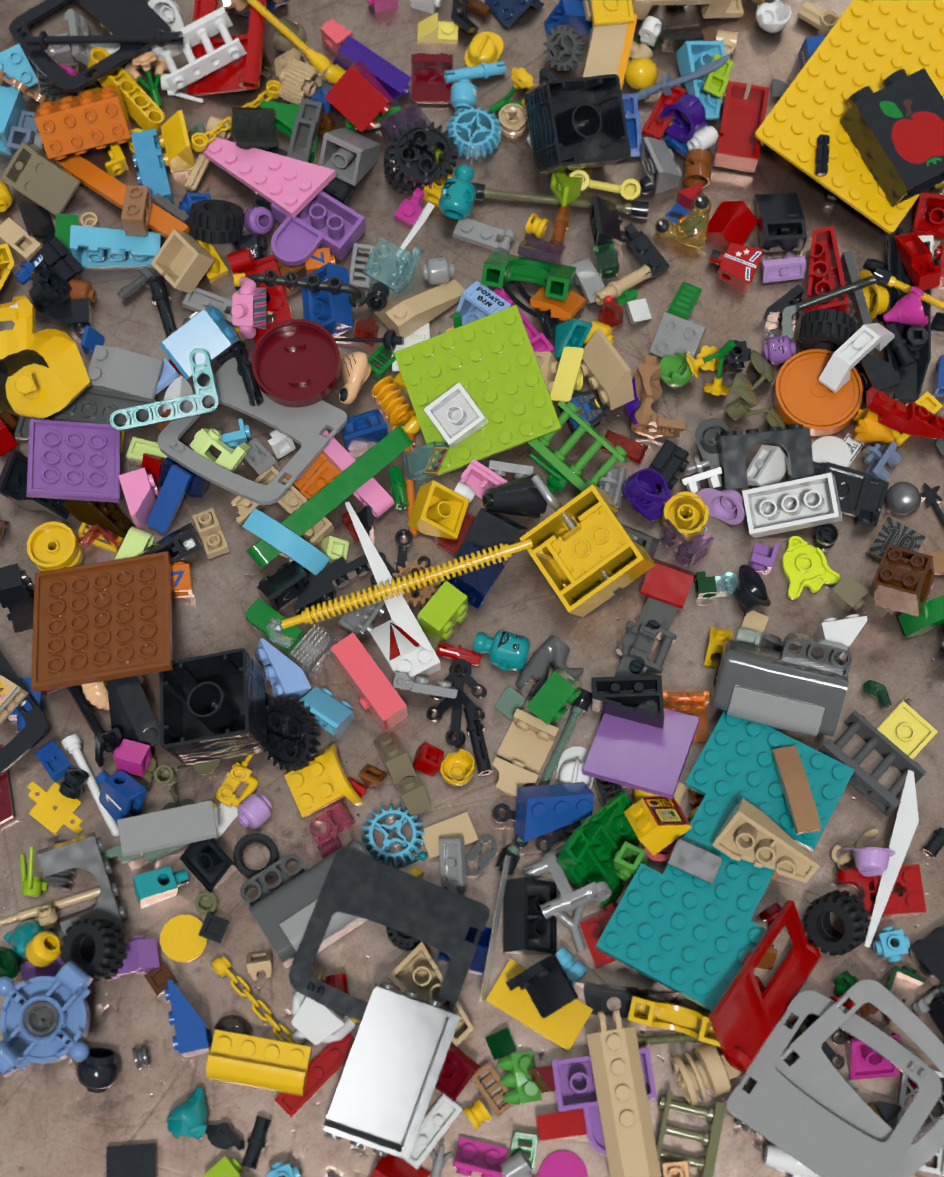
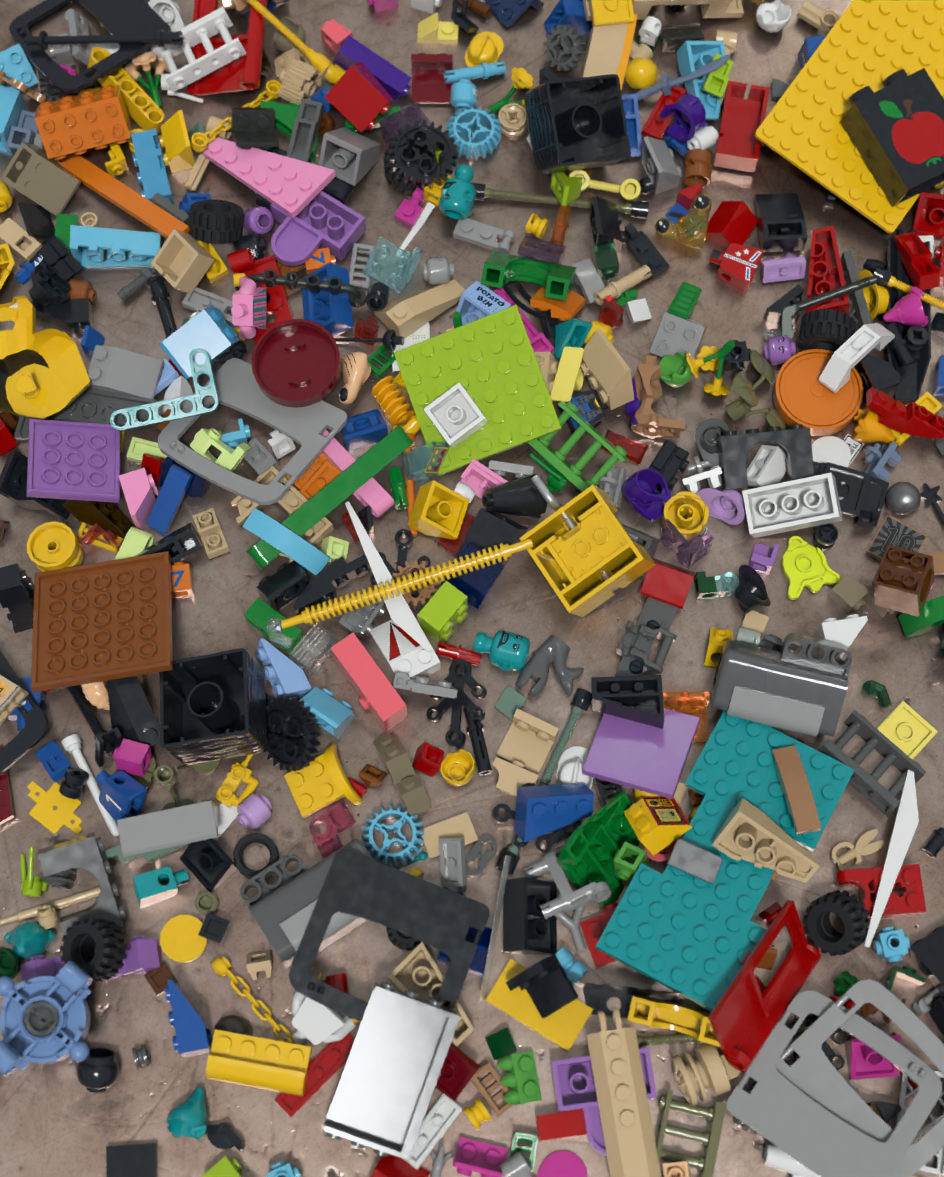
yellow head [25,931,62,967] -> none
medium nougat brick [121,185,153,236] -> none
black pin [234,348,263,407] -> none
black pin [241,1116,272,1170] -> none
green brick [526,667,583,725] -> none
dark red slope [527,1066,555,1093] -> none
black axle [815,134,830,176] -> none
lavender piece [841,847,895,877] -> none

